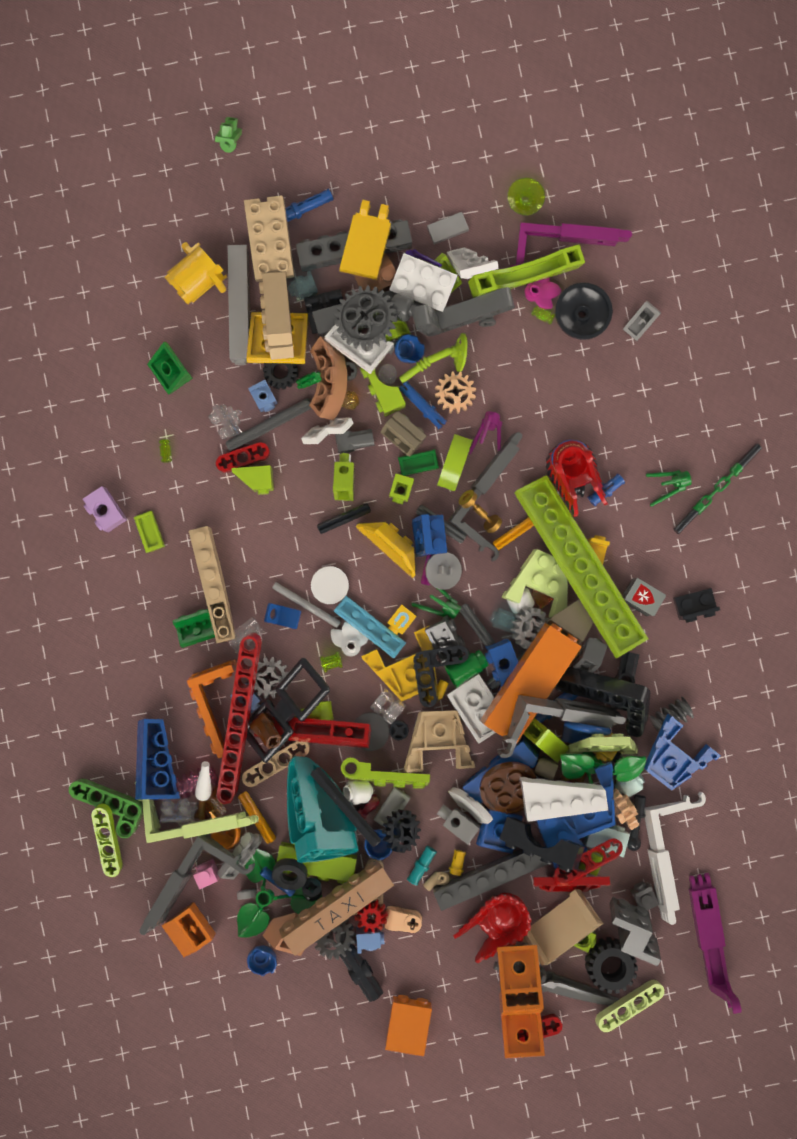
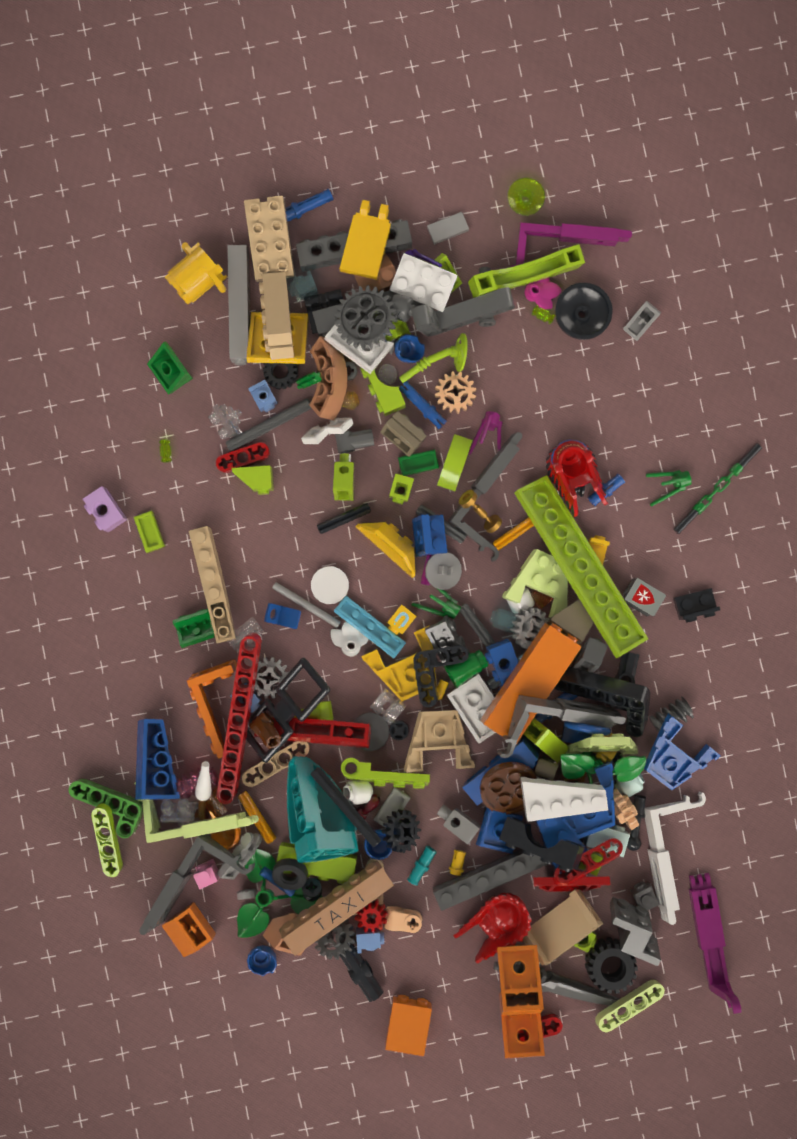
bright green hips [215,117,242,153] -> none
clear neon green bush [320,651,343,673] -> none
tan arm [423,872,450,891] -> none
white wing [446,247,499,279] -> none
white tile [448,787,493,824] -> none

